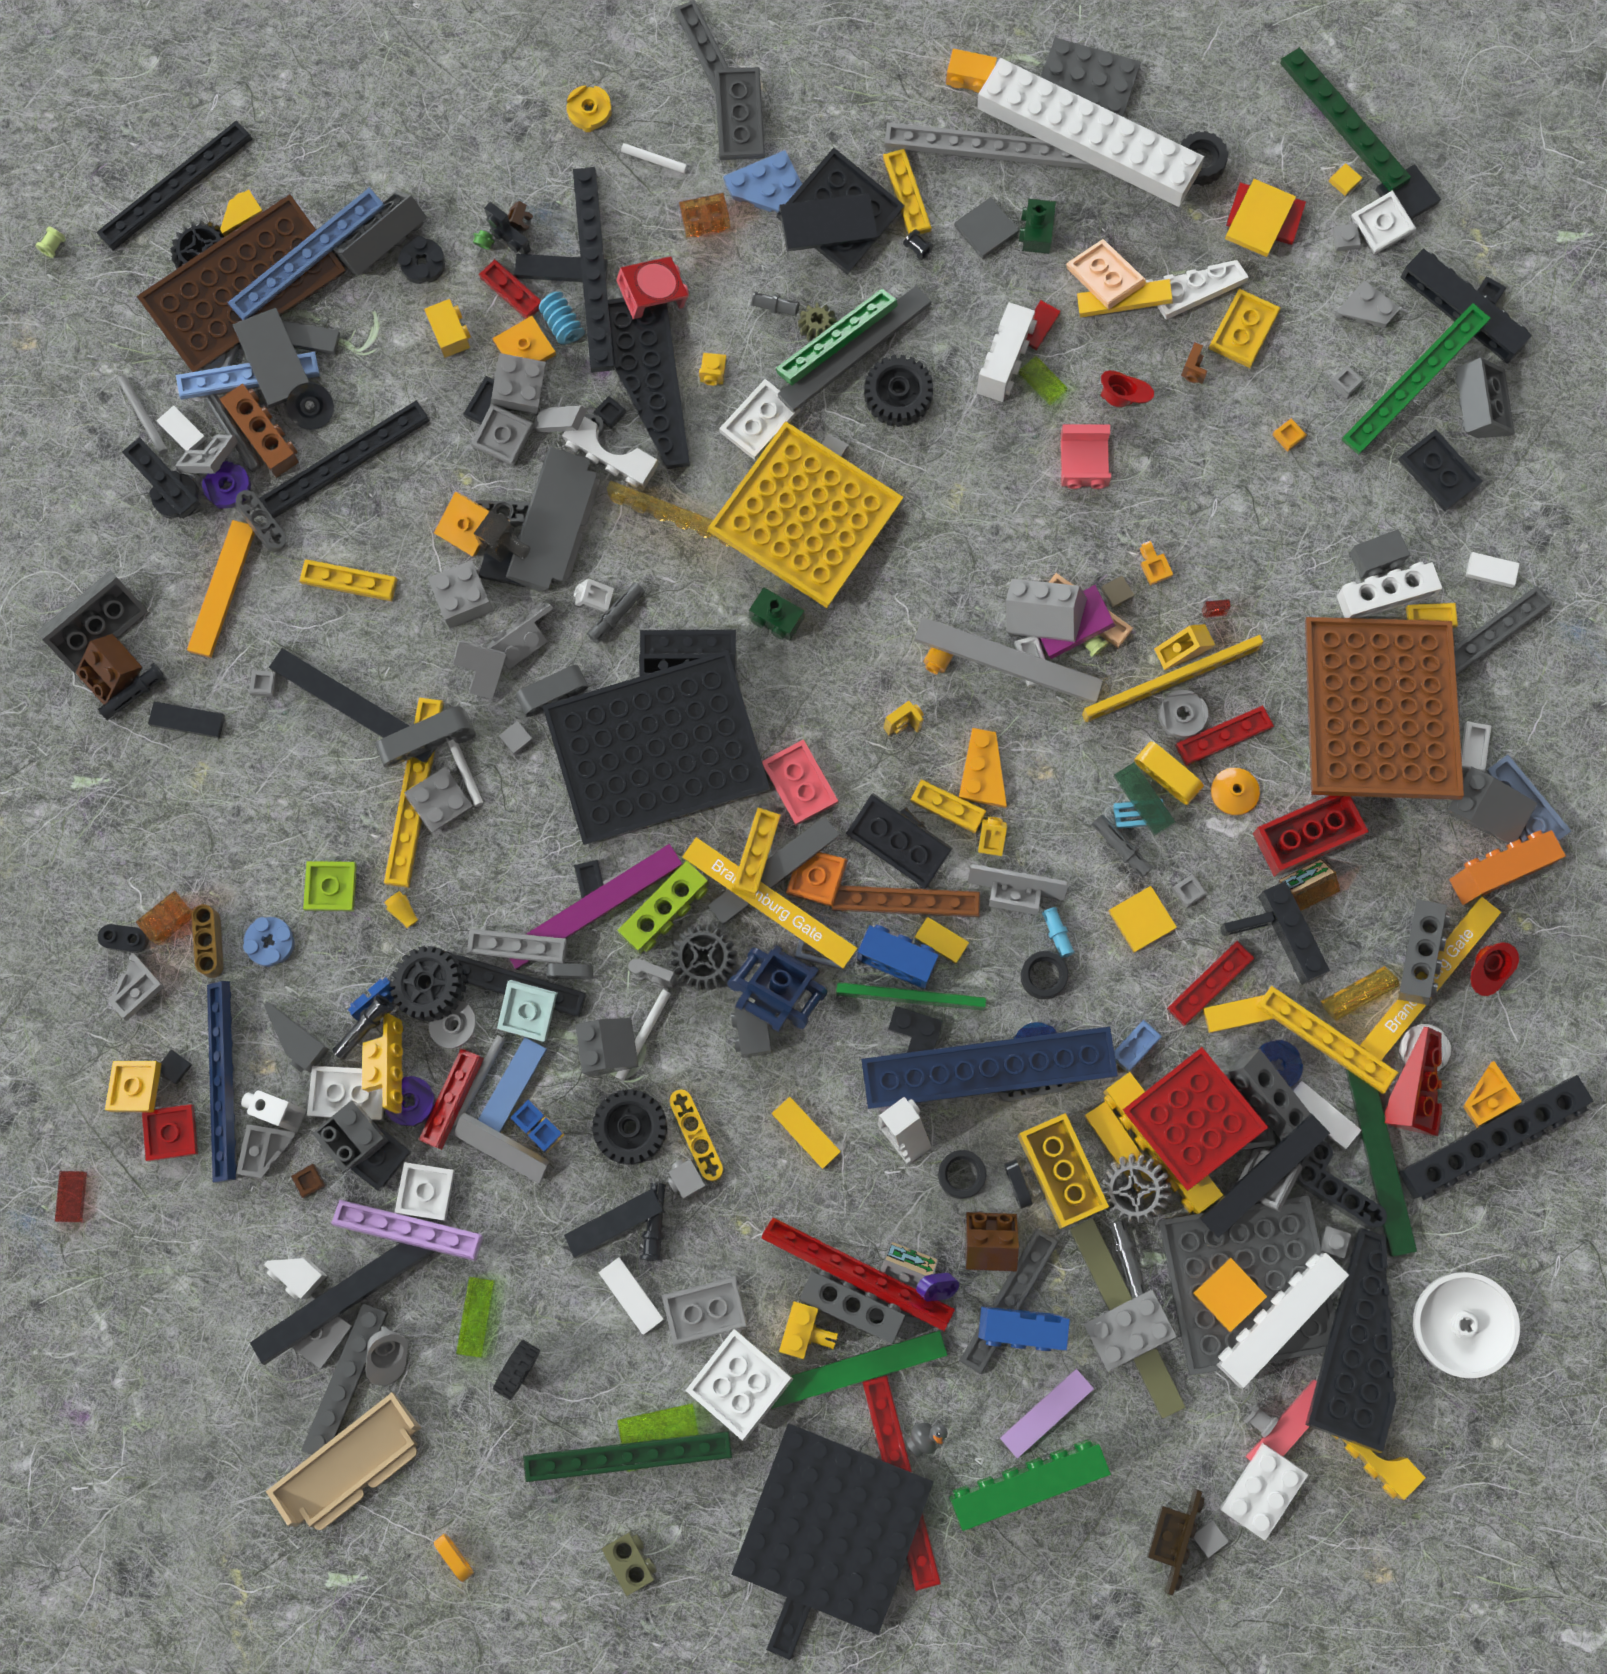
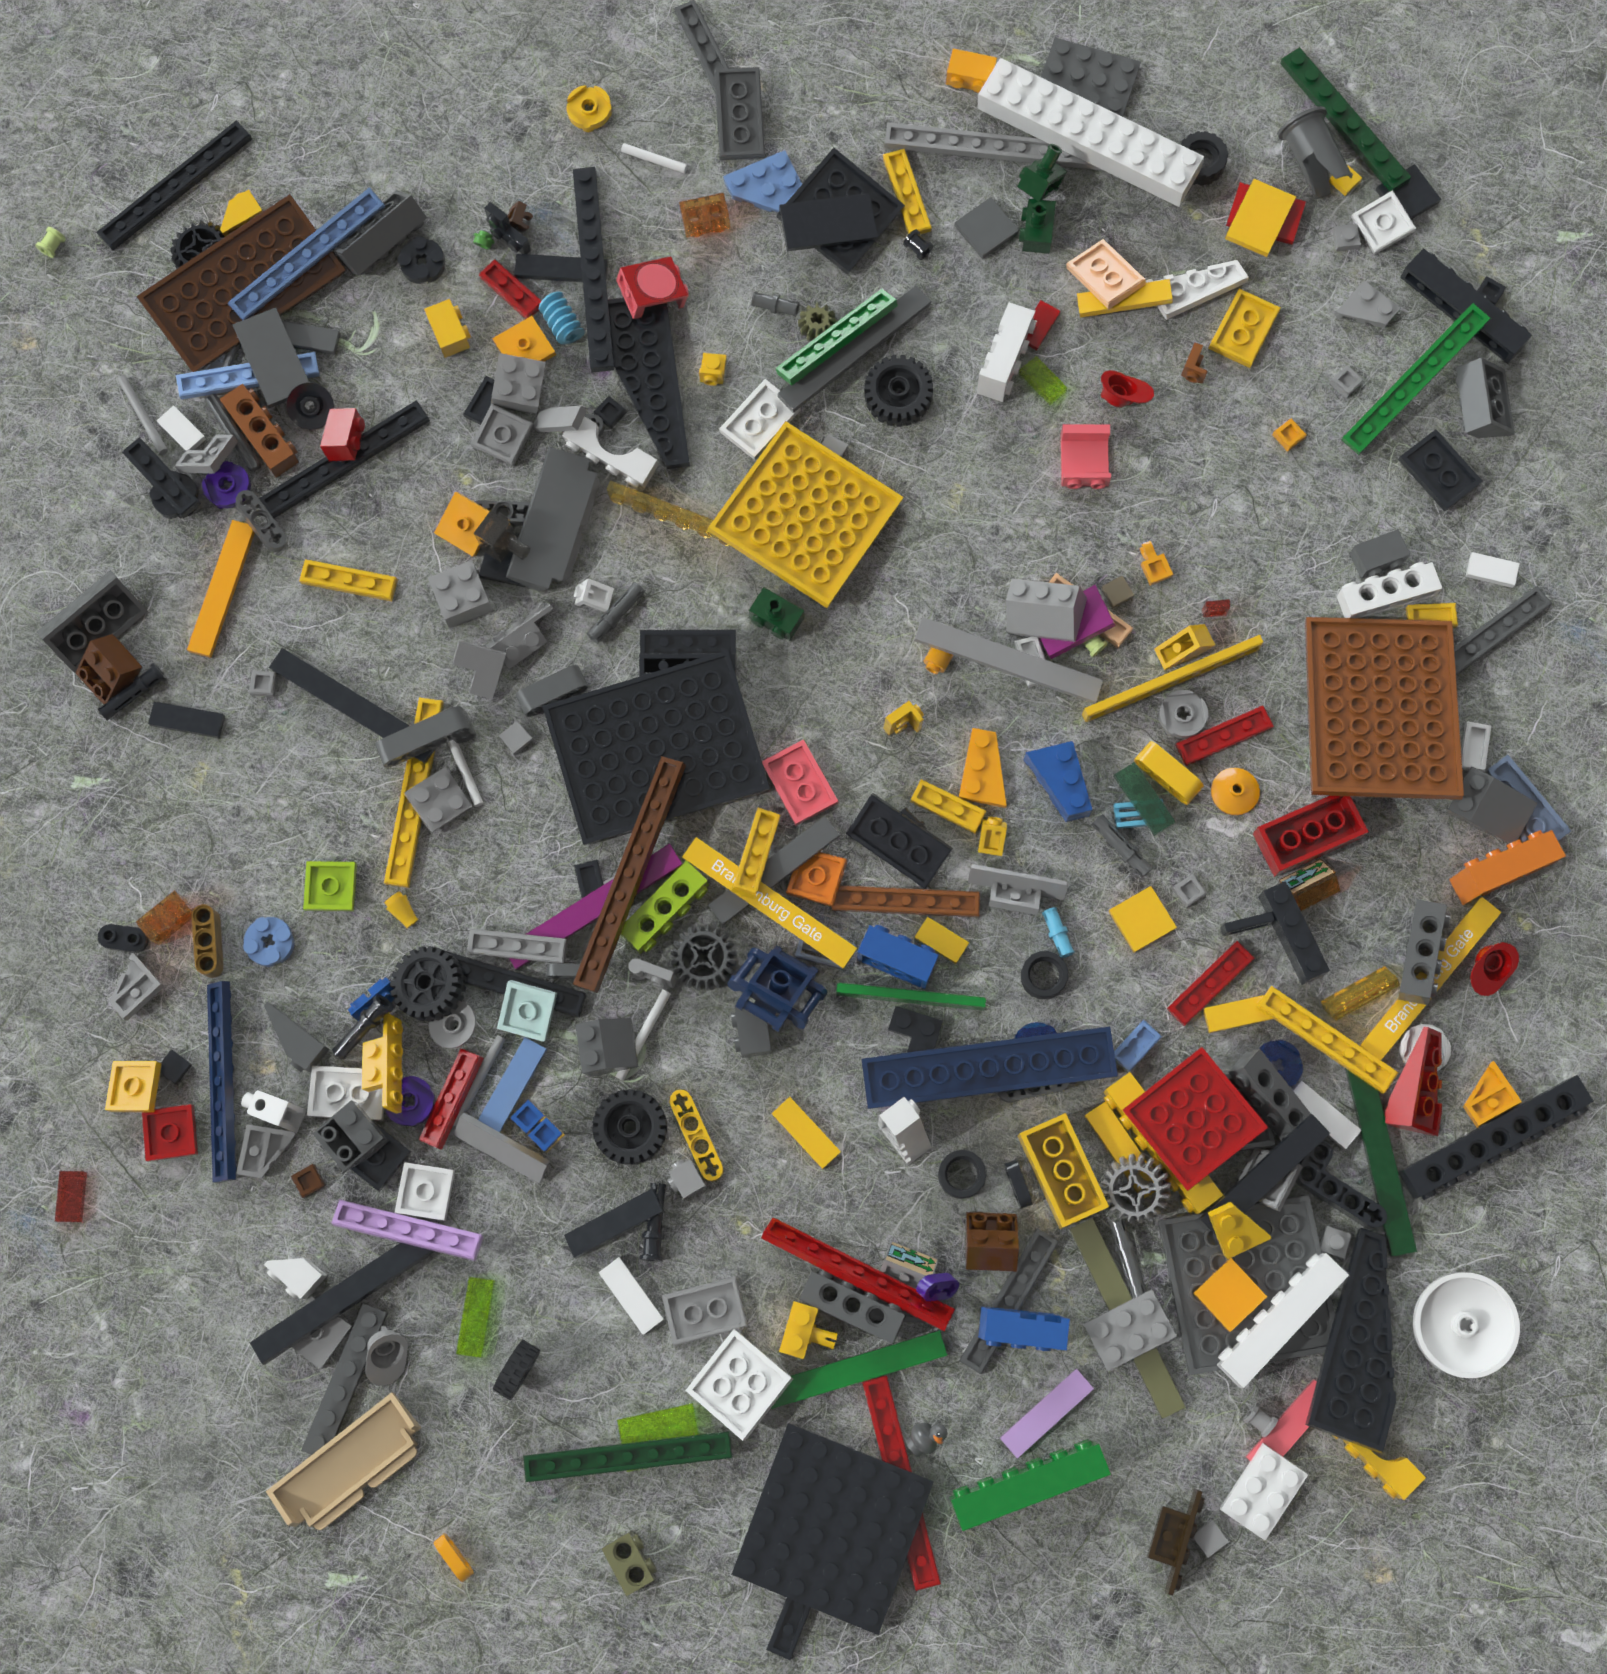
none -> brick [320,408,365,461]
none -> reddish brown plate [573,756,686,993]
none -> dark green brick [1017,144,1068,202]
none -> blue wedge [1023,741,1092,822]
none -> yellow wing [1208,1202,1271,1259]
none -> dark grey piece [1277,106,1353,199]

